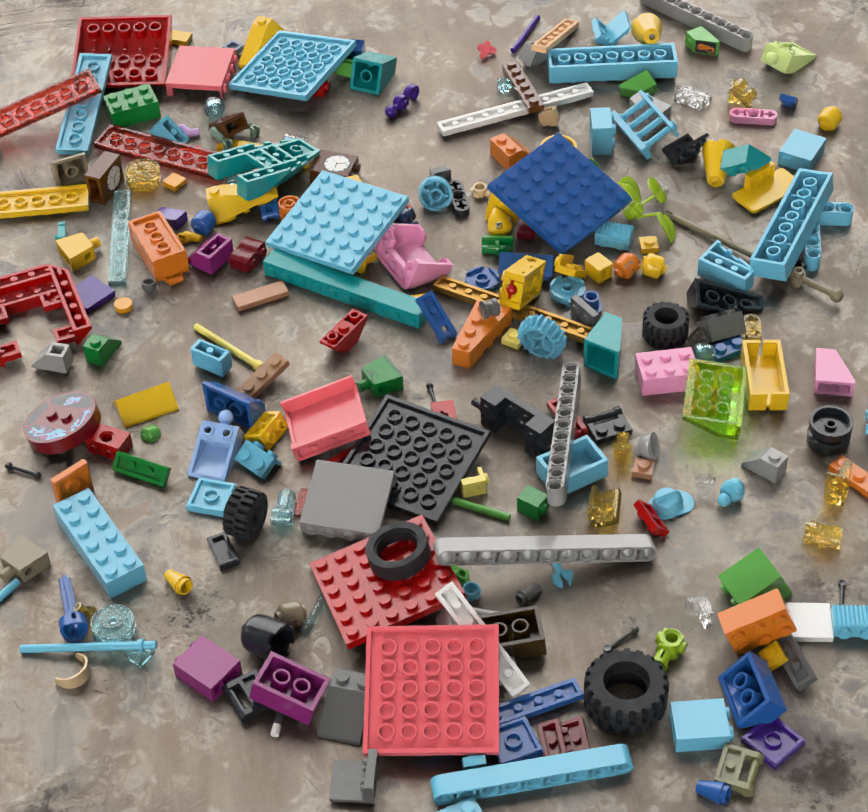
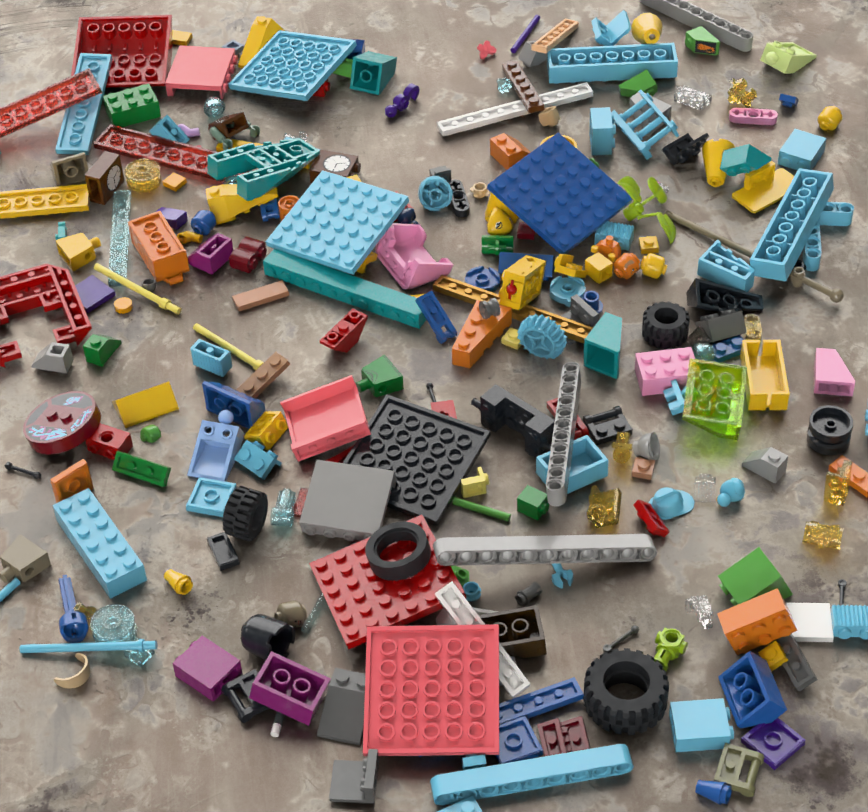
none -> light yellow bar [94,263,181,315]
none -> orange piece [591,235,621,263]
none -> medium azure hips [663,379,697,417]

